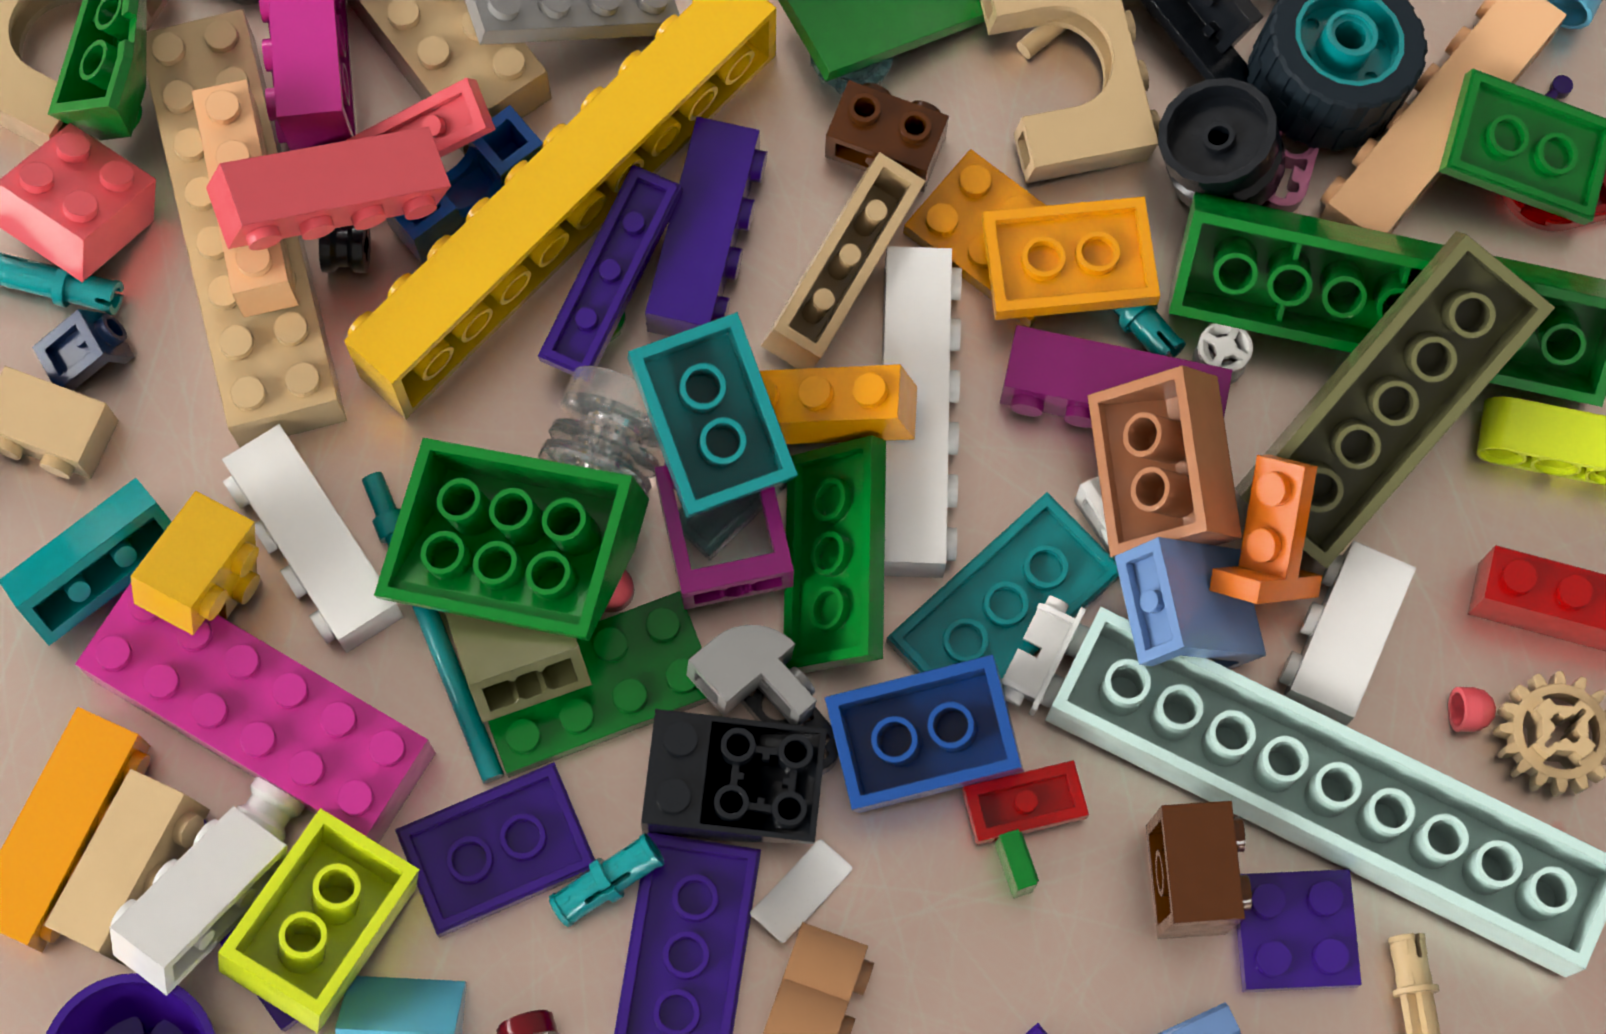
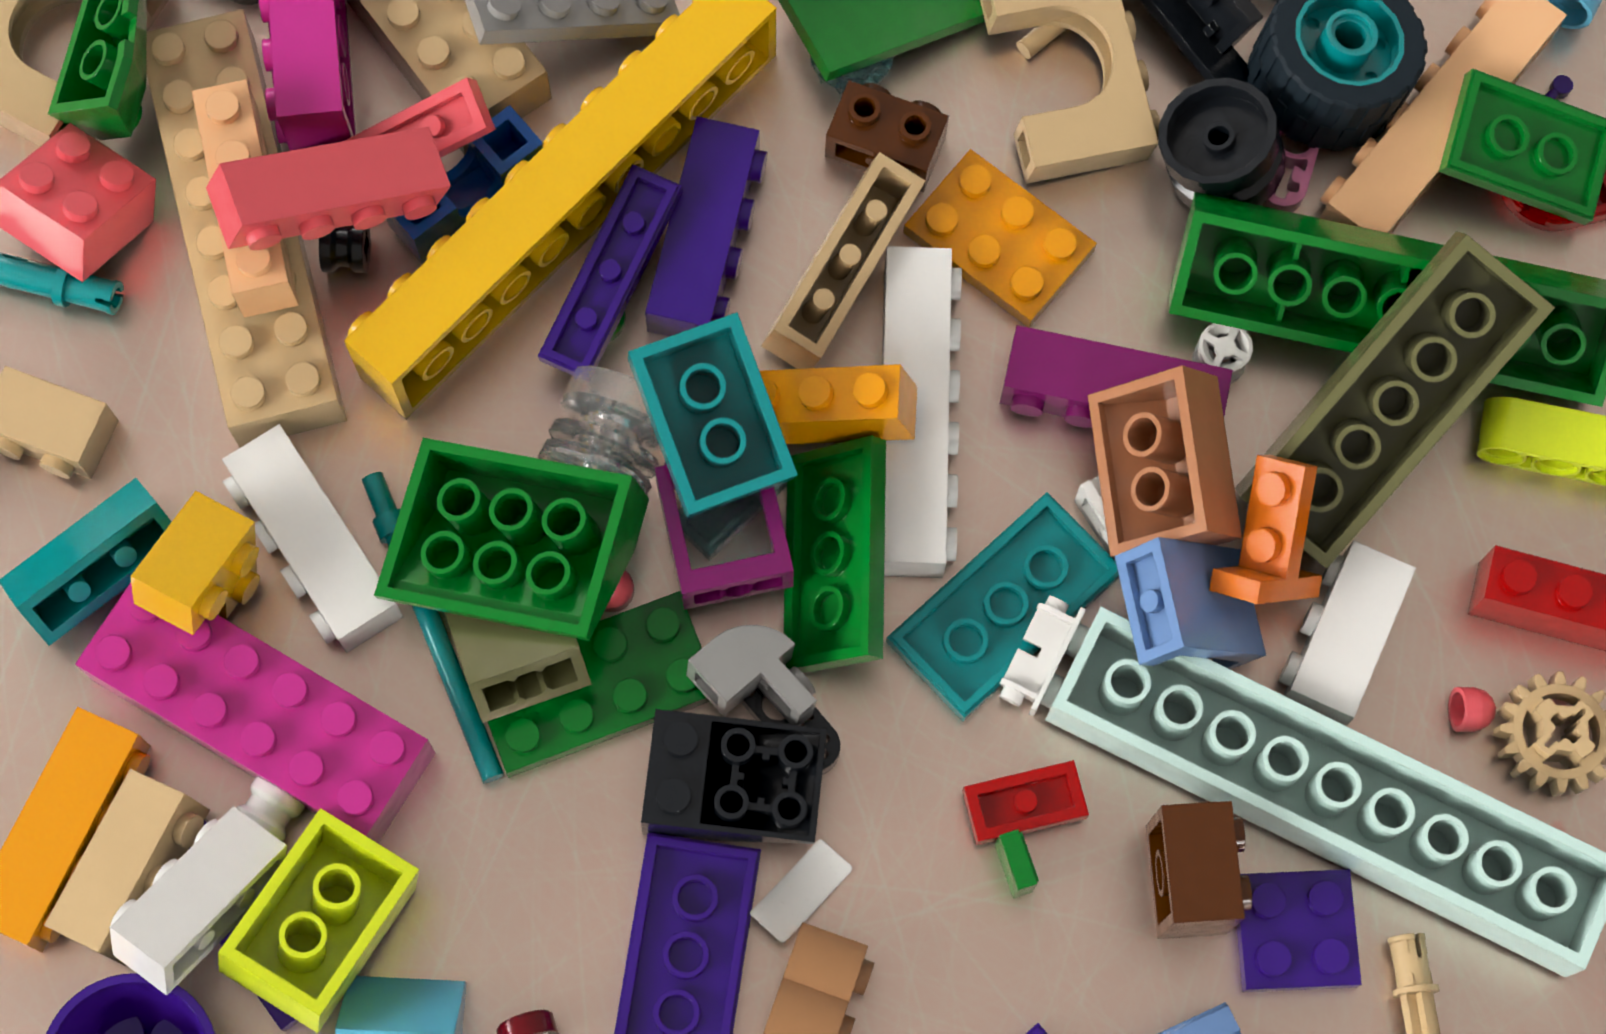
dark blue bracket [32,309,134,391] -> none
dark purple tile [395,762,595,938] -> none
teal pin [549,833,665,927] -> none
blue brick [825,654,1024,813] -> none
light orange plate [982,196,1160,320] -> none
teal pin [1112,305,1186,358] -> none

